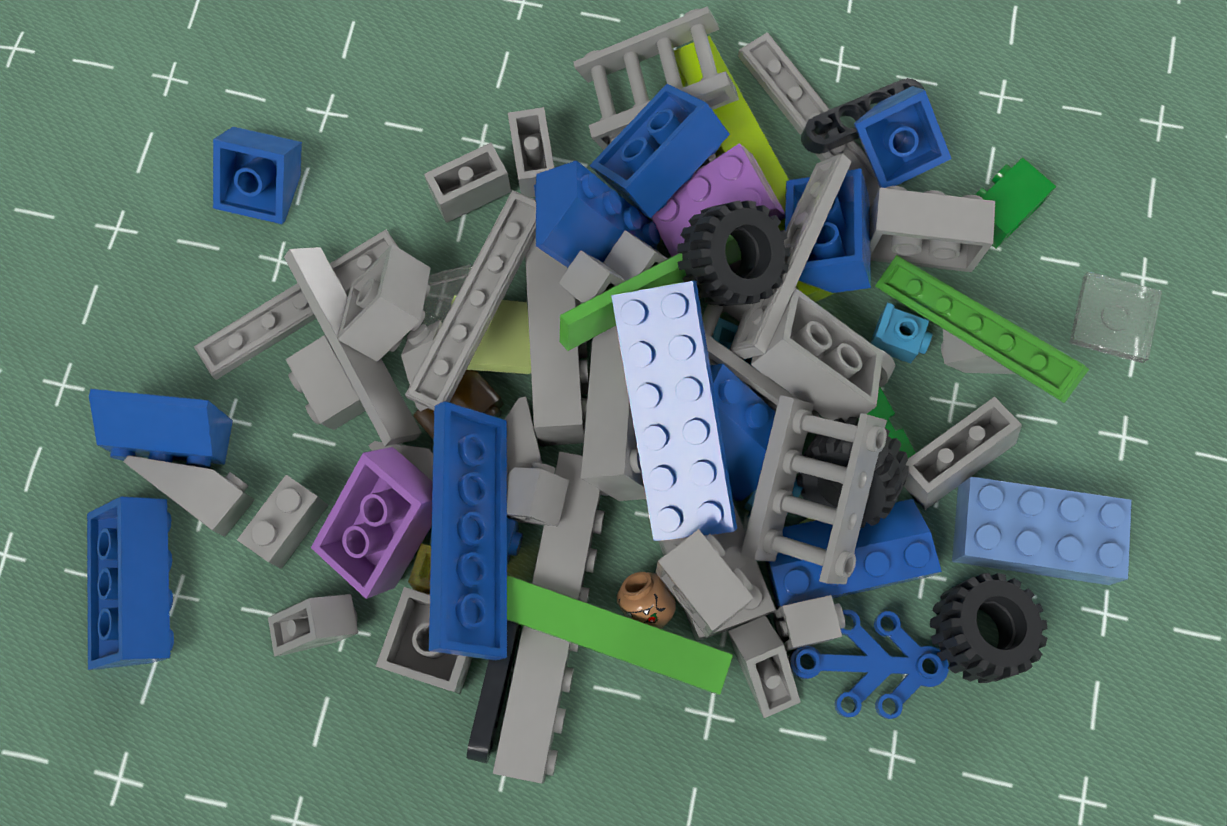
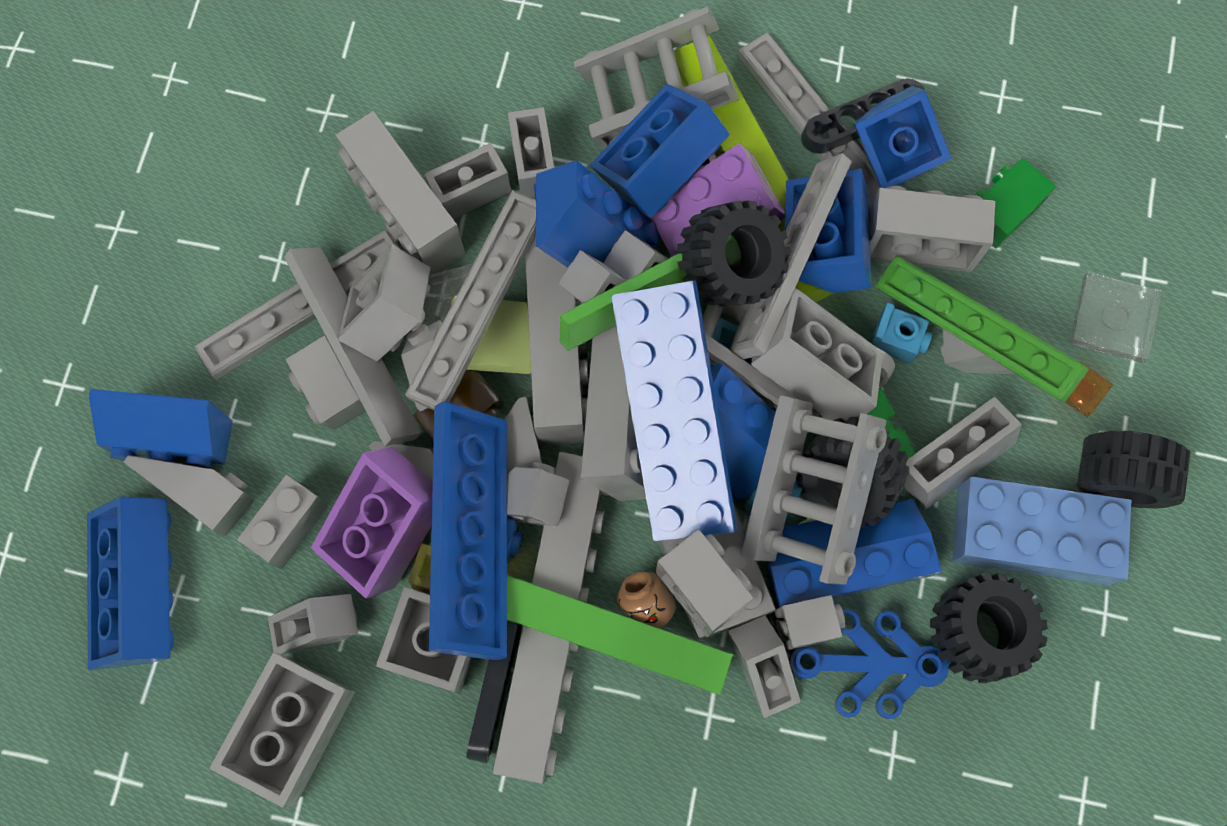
blue slope [213,127,302,224] -> none
none -> light grey brick [209,652,356,808]
none -> light grey brick [335,111,466,278]
none -> clear orange plate [1066,362,1113,418]
none -> black tyre [1077,431,1191,509]

